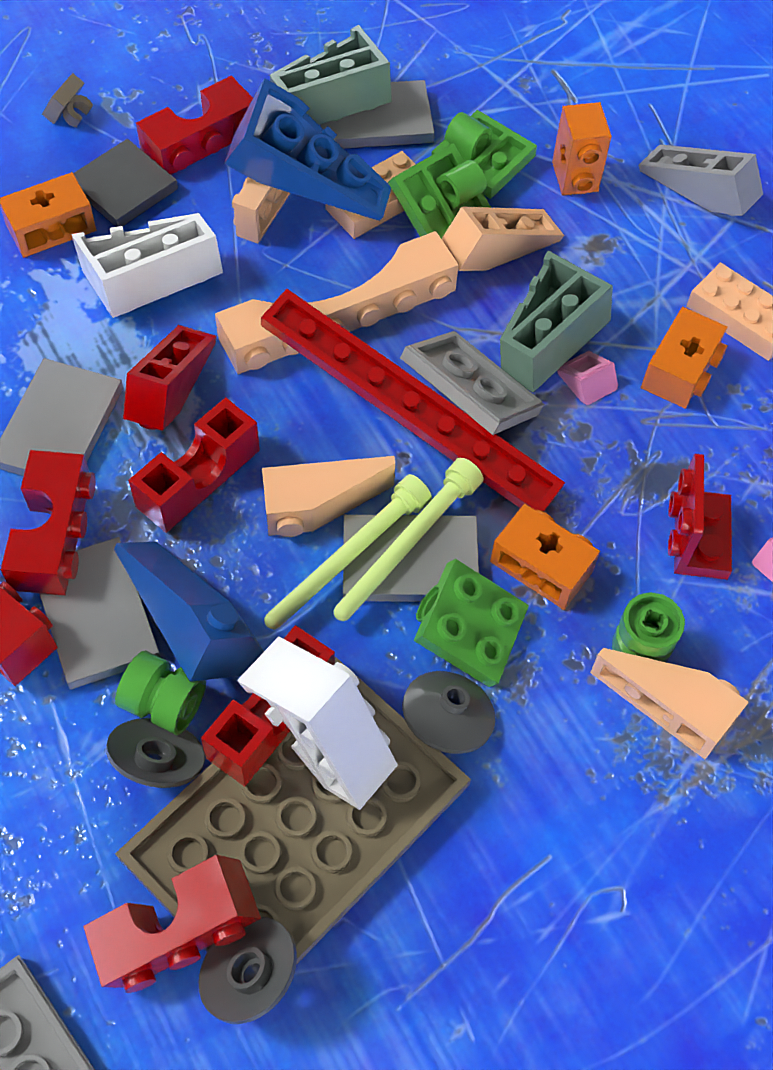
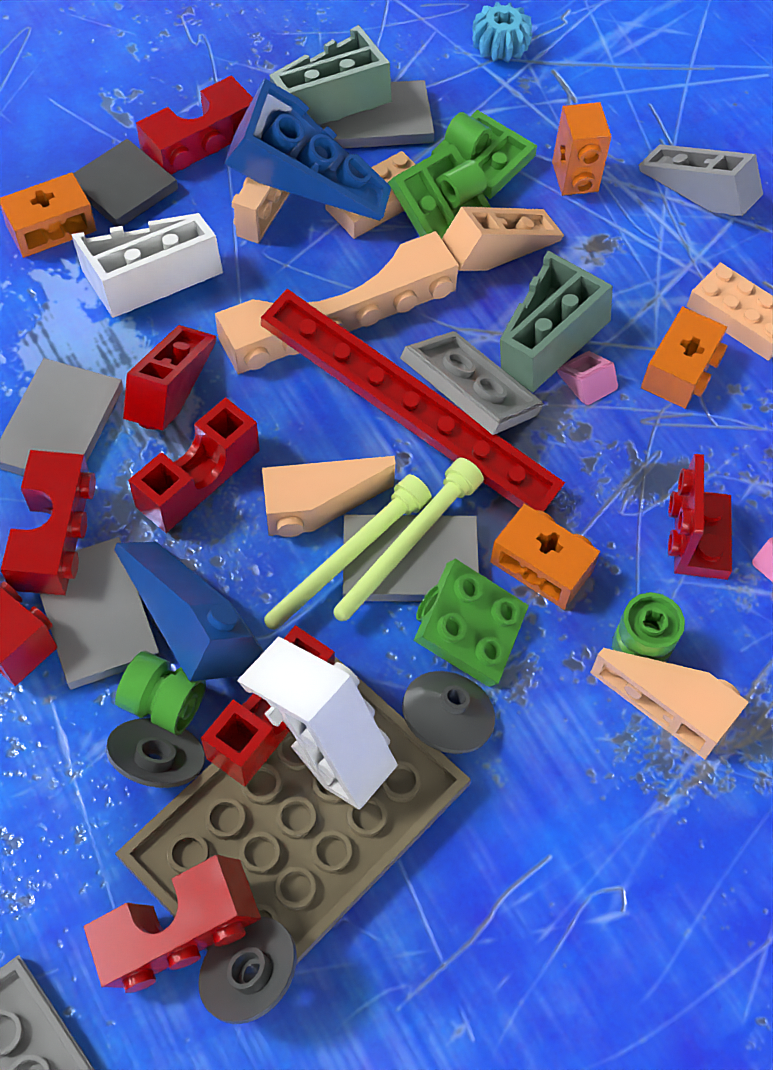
dark tan tile [42,73,93,127] -> none
none -> medium azure gear [472,1,532,63]

